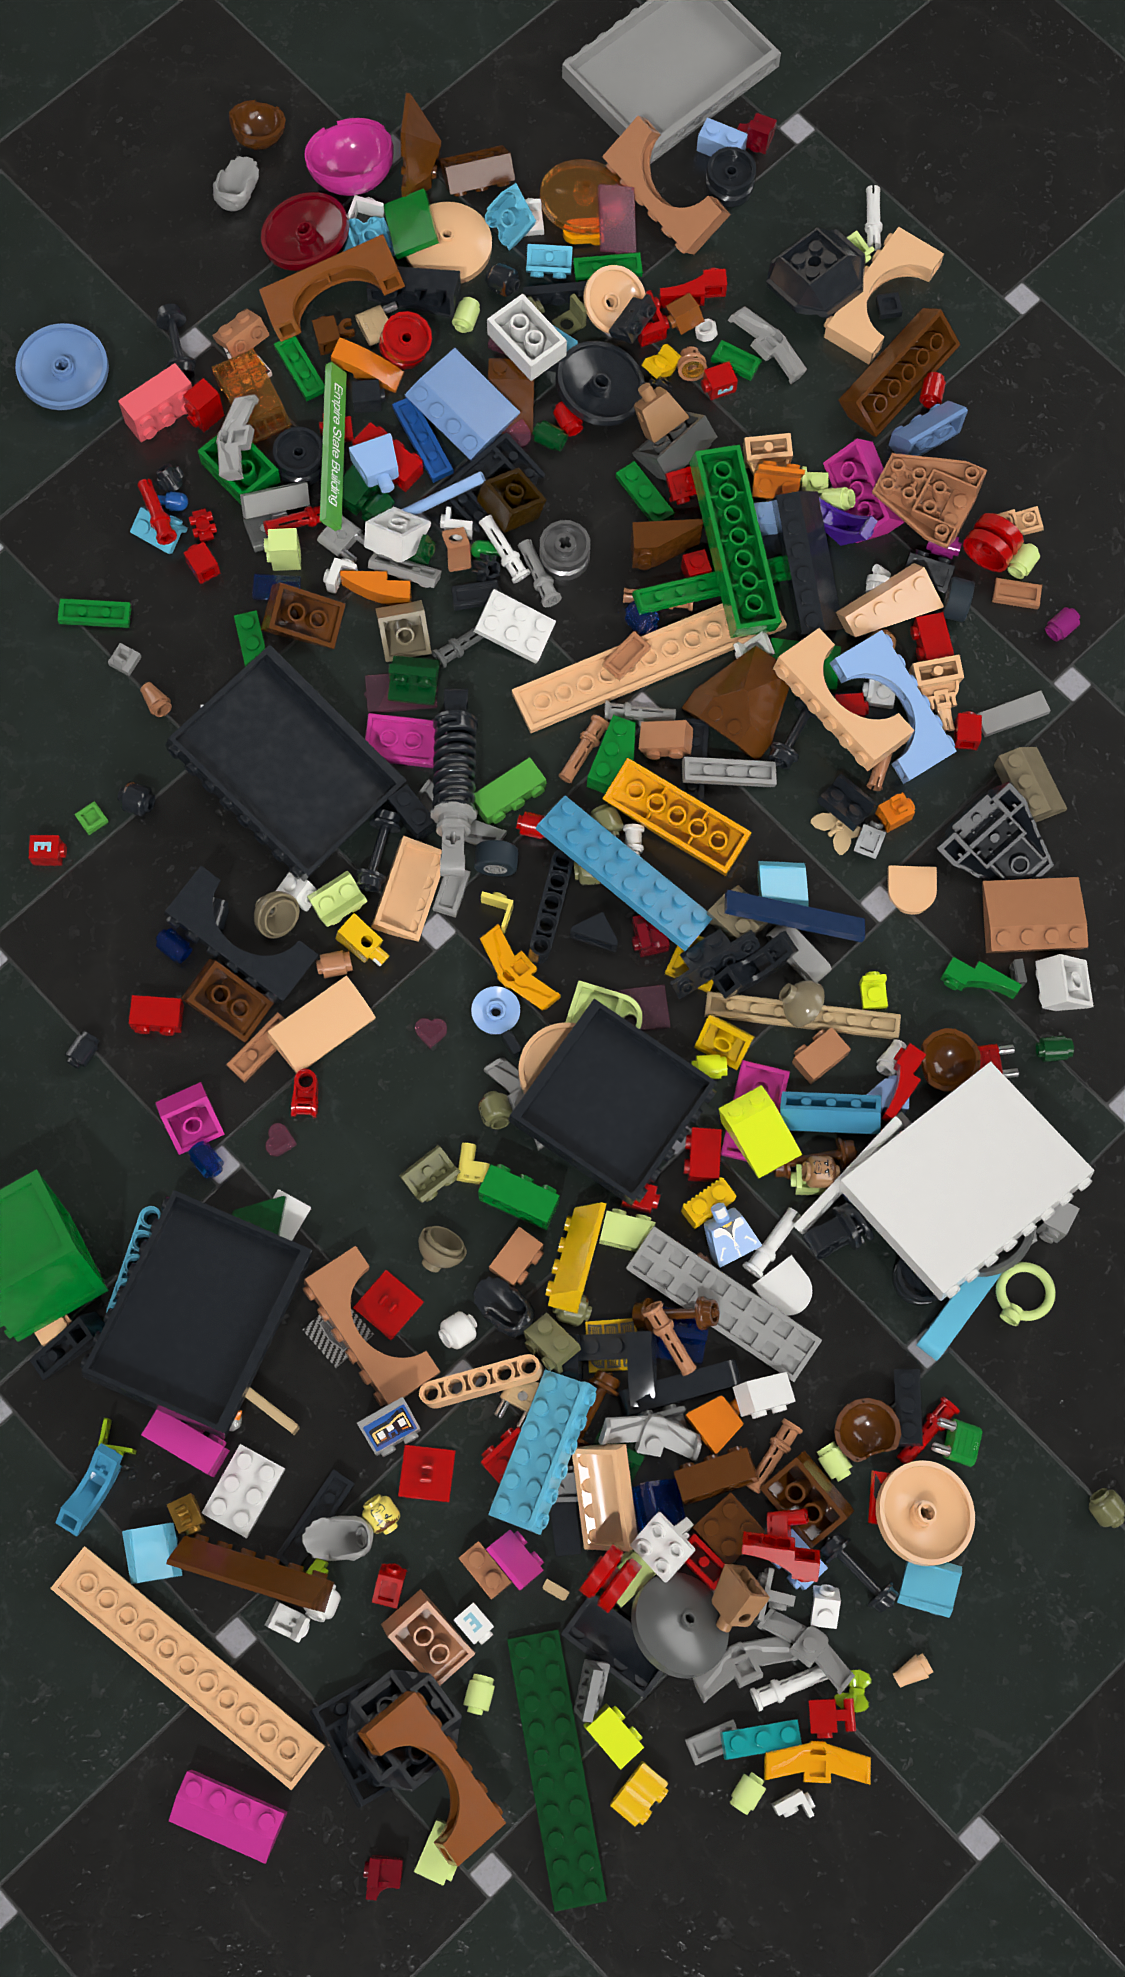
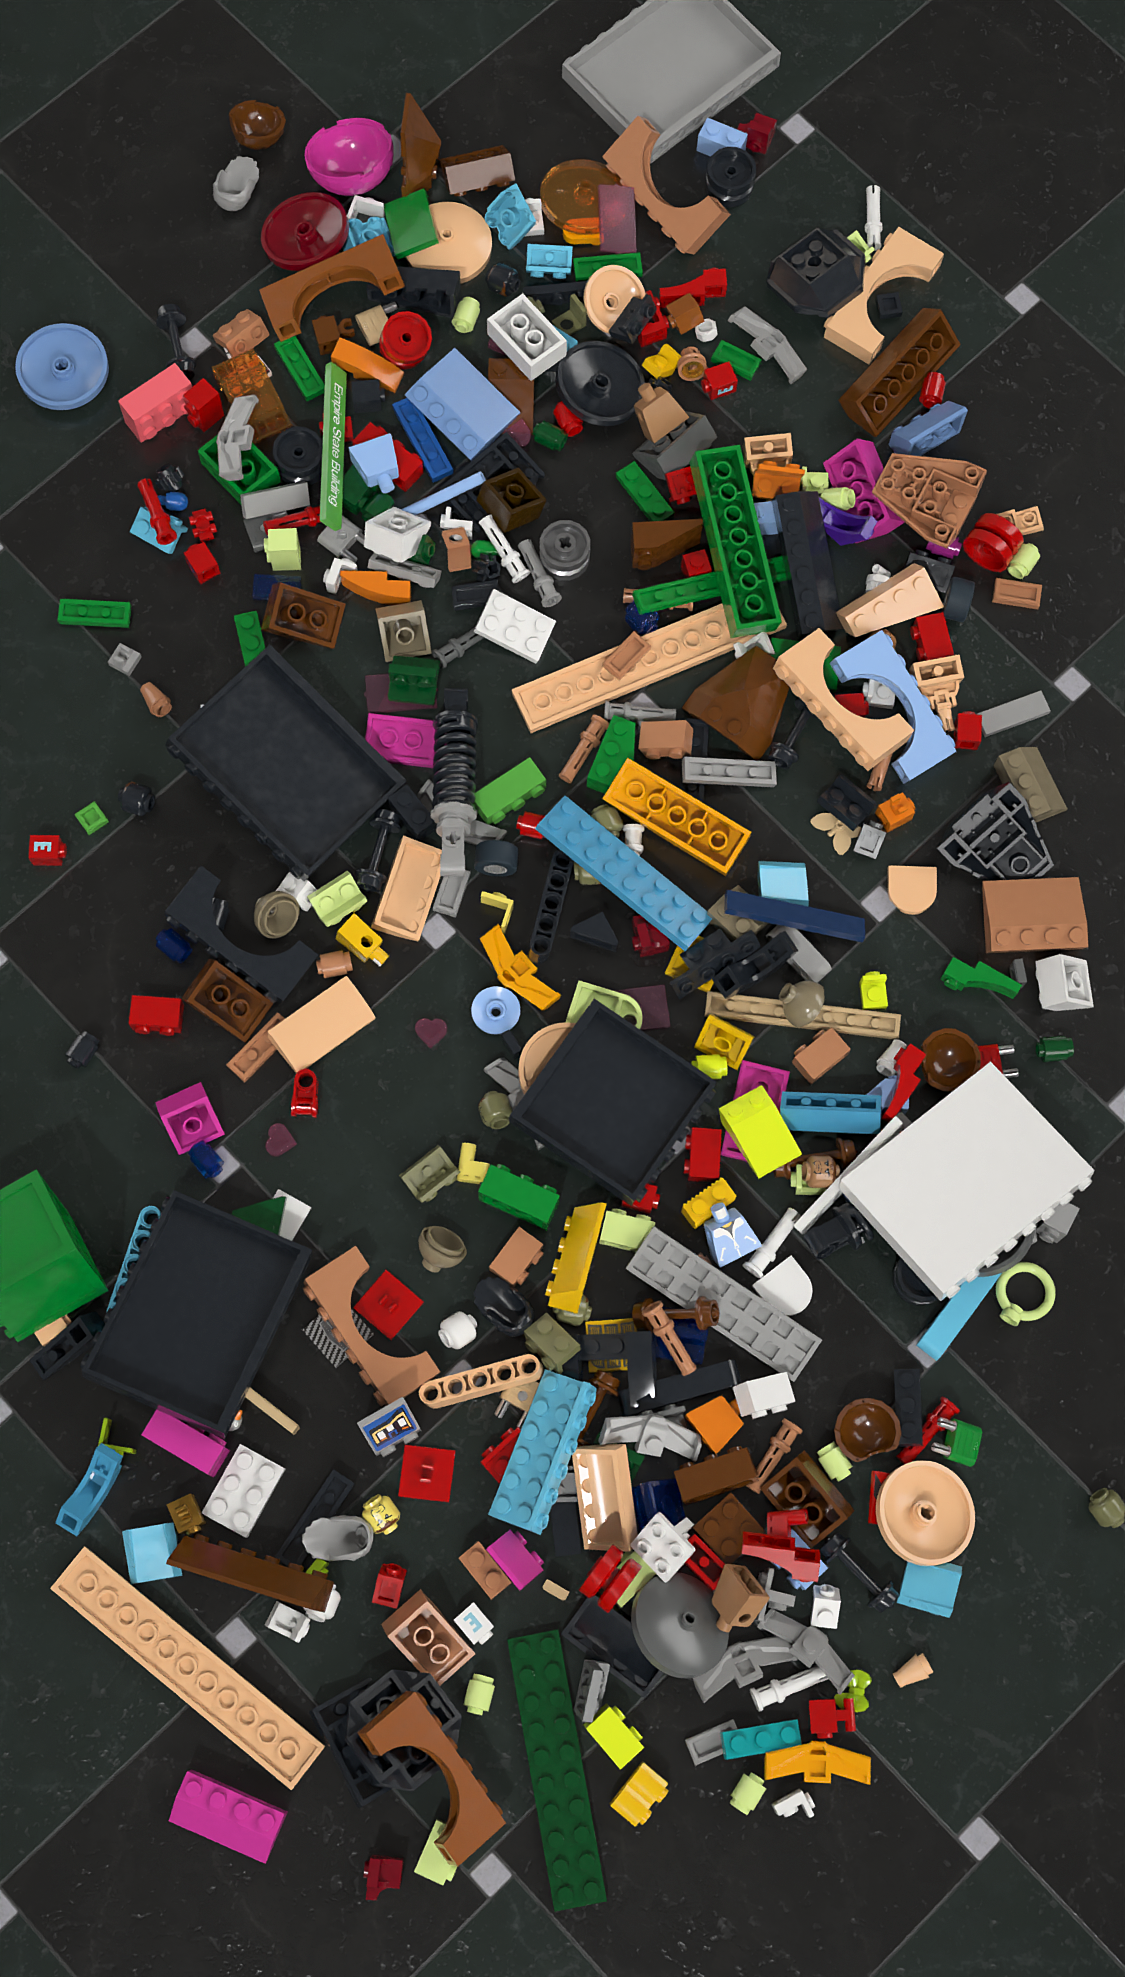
magenta brick [1045,607,1080,642] -> none

